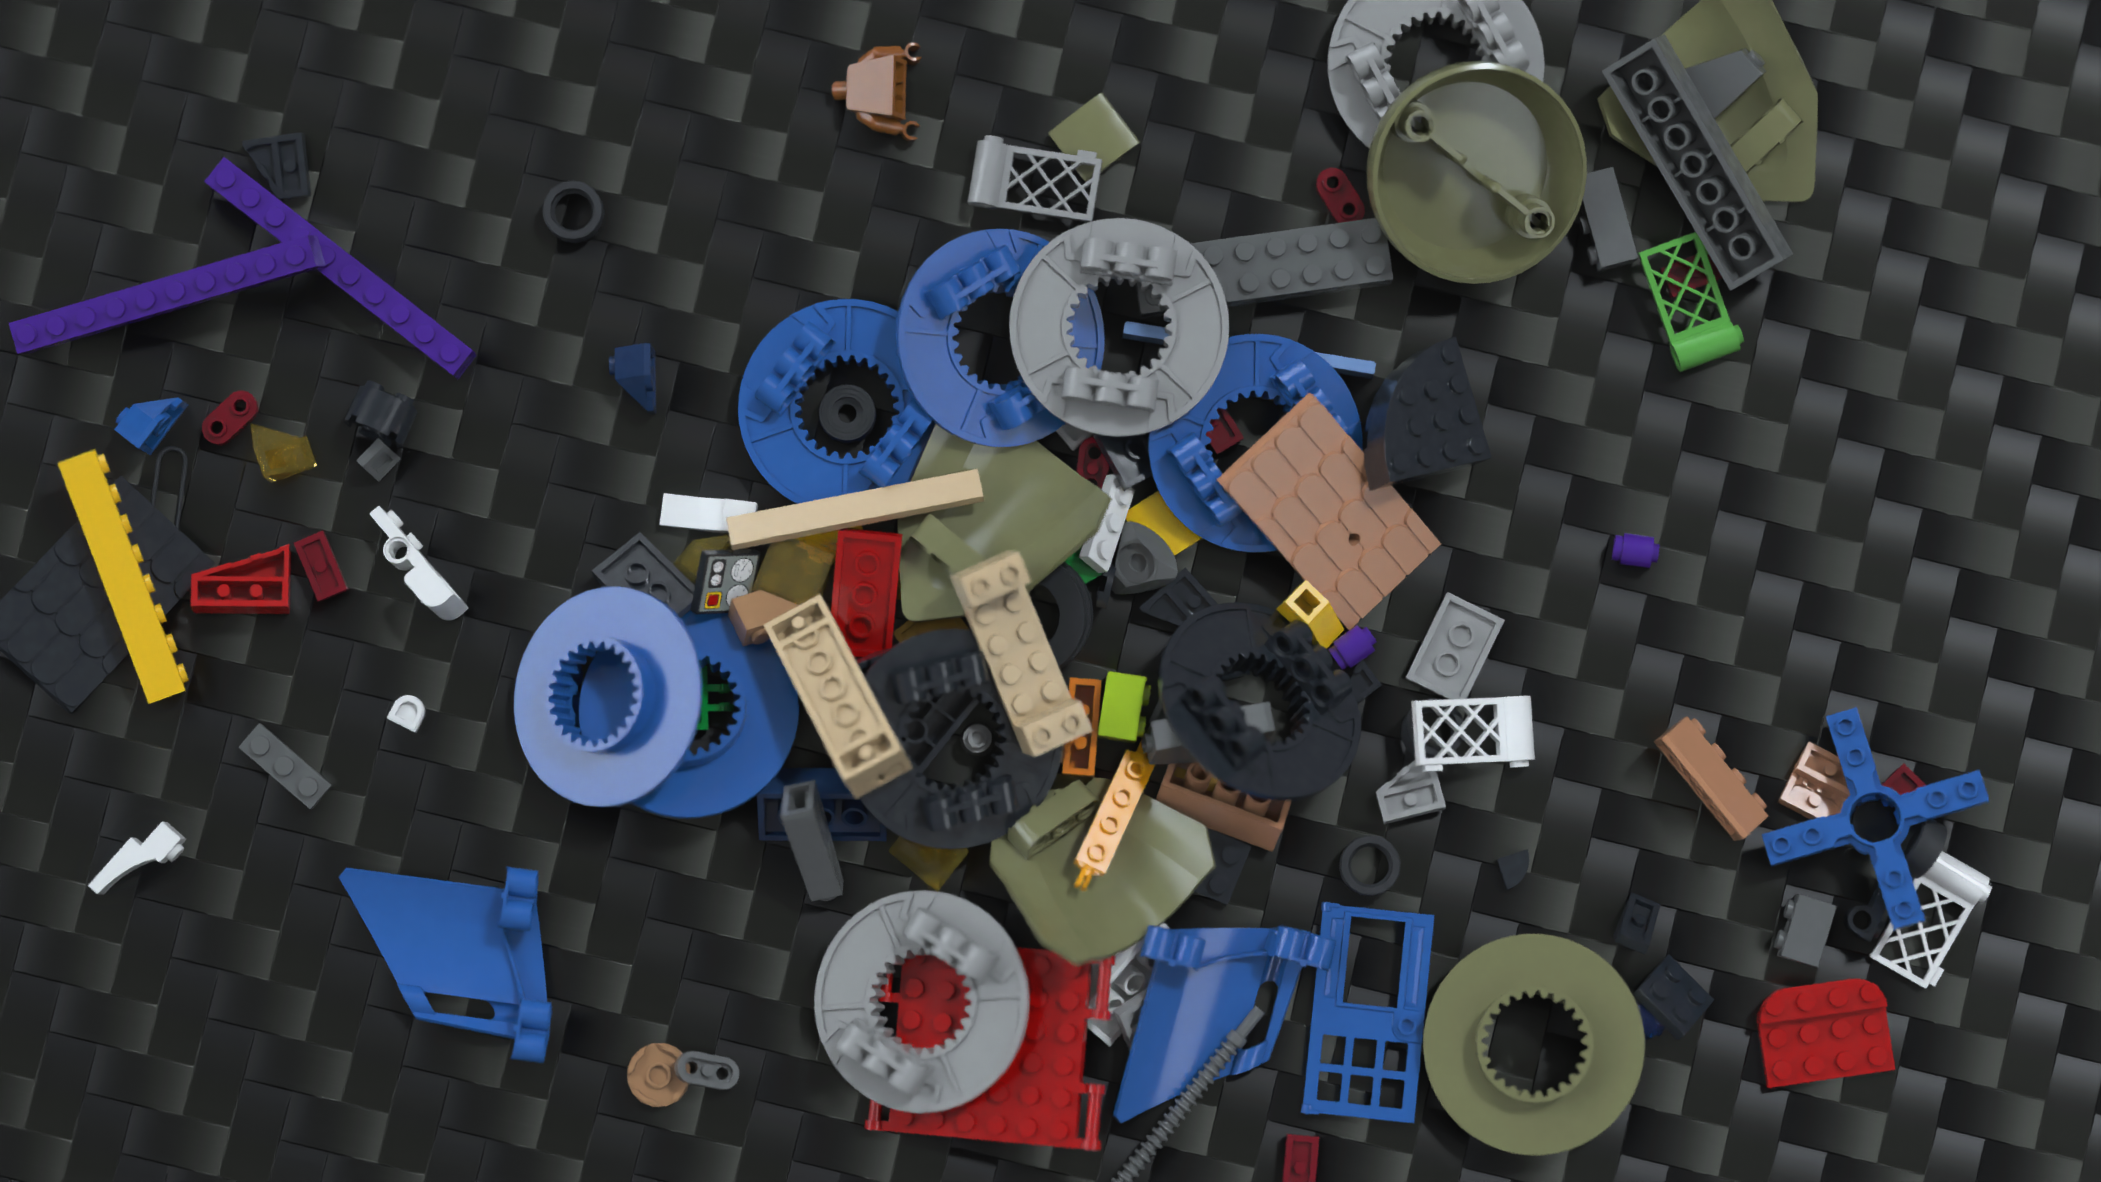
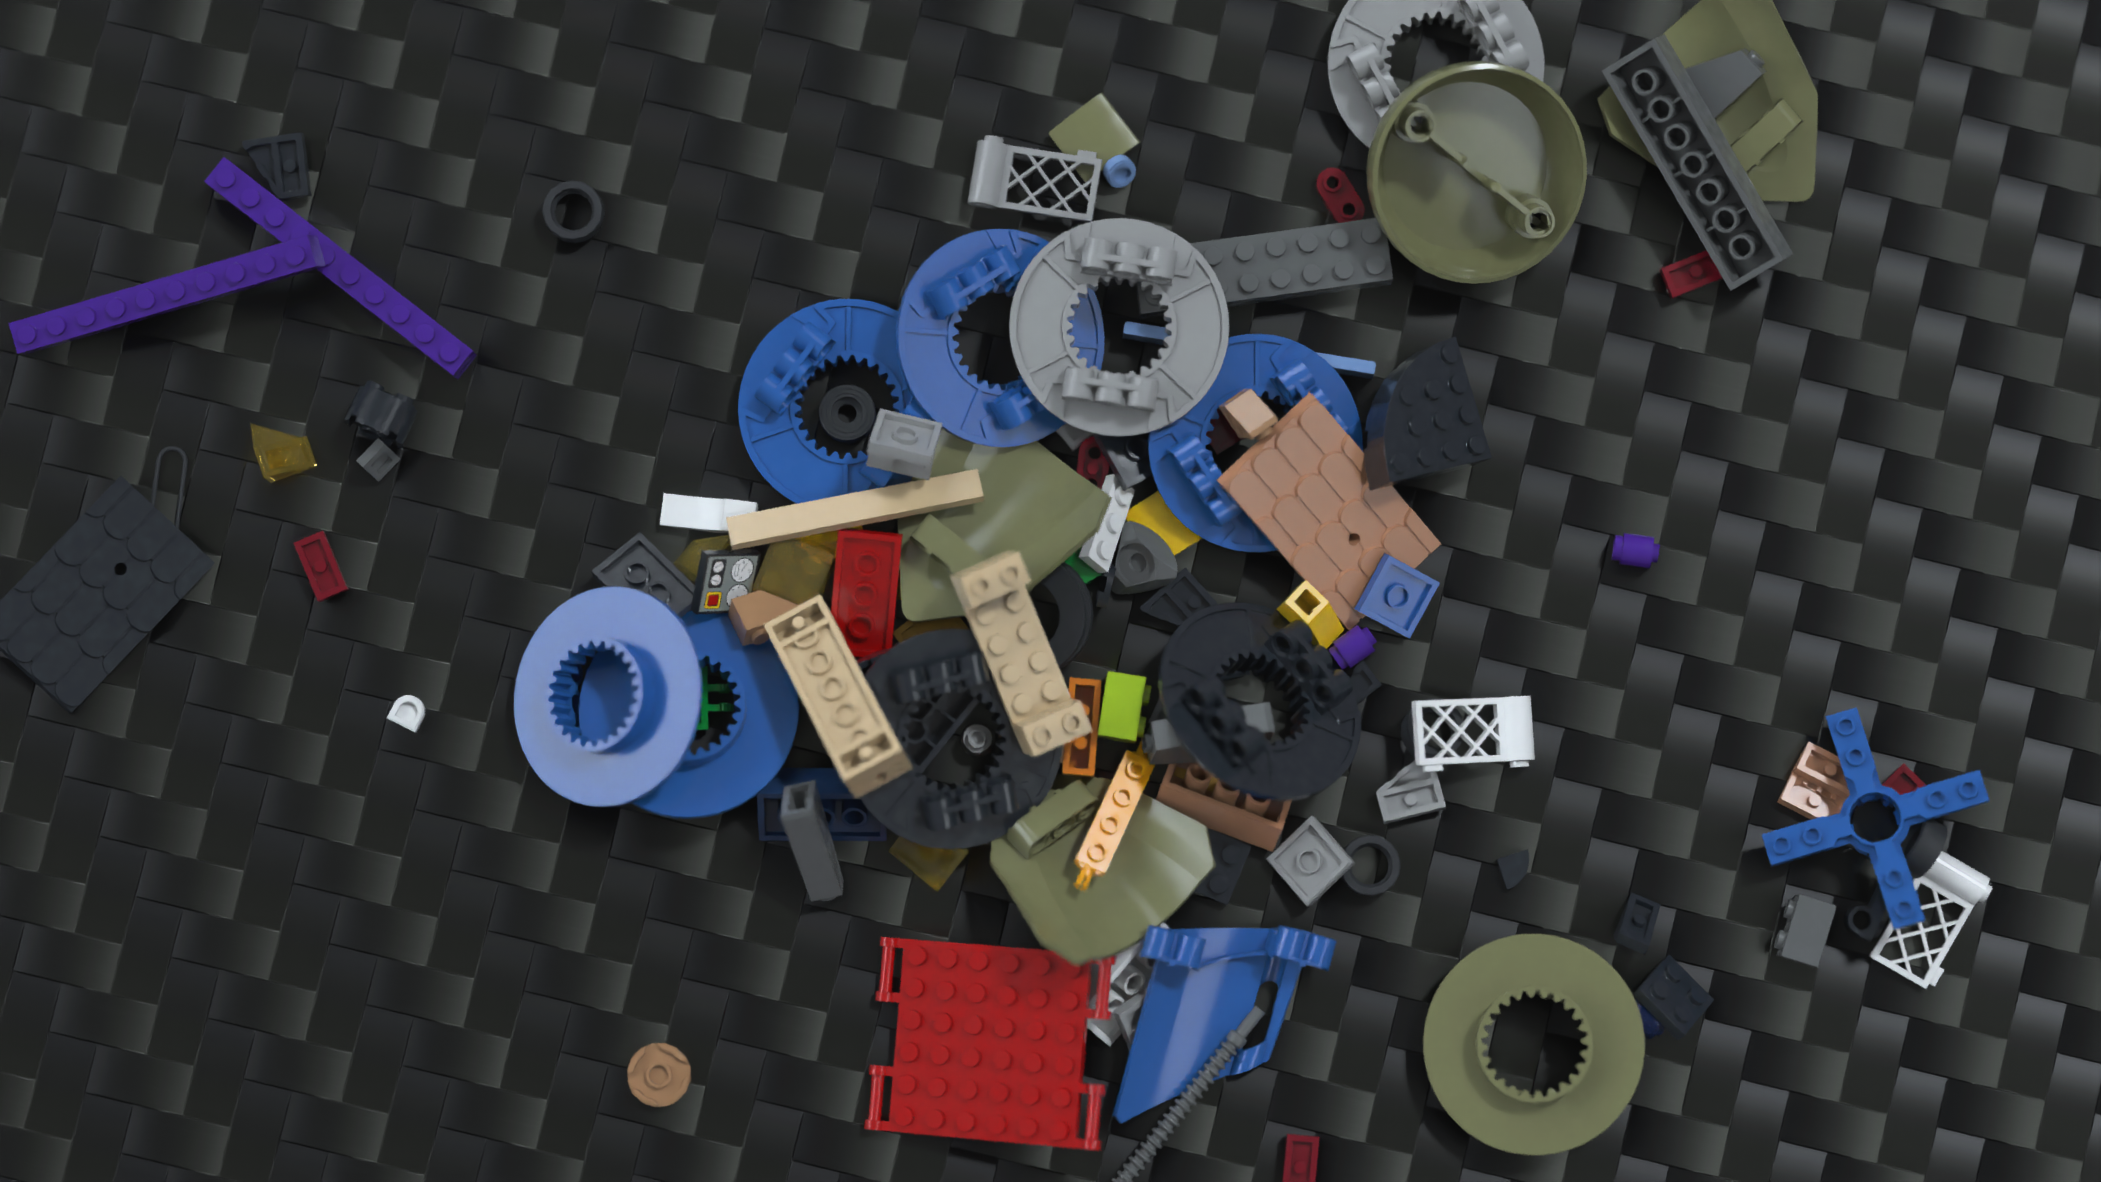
yellow brick [58,449,189,704] -> none
white slope [88,822,186,895] -> none
blue slope [114,397,188,455] -> none
red wedge [191,544,291,614] -> none
dark red plate [202,391,259,445] -> none
dark grey plate [239,723,333,810] -> none
blue panel [339,867,552,1063] -> none
white plate [370,506,469,620] -> none
dark blue slope [609,343,656,414] -> none
dark grey plate [674,1051,739,1090] -> none
light grey piece [814,891,1029,1113] -> none
torso [832,42,921,141] -> none
blue door [1301,902,1434,1123] -> none
light grey plate [1405,592,1505,700] -> none
dark grey brick [1578,167,1638,272] -> none
bright green piece [1638,232,1744,372] -> none
nougat slope [1654,716,1768,841] -> none
red plate [1757,979,1895,1088] -> none
none -> light grey bracket [866,409,942,480]
none -> medium blue tile [1103,155,1136,188]
none -> slope [1218,389,1278,440]
none -> light grey tile [1266,816,1355,907]
none -> blue plate [1354,553,1440,639]

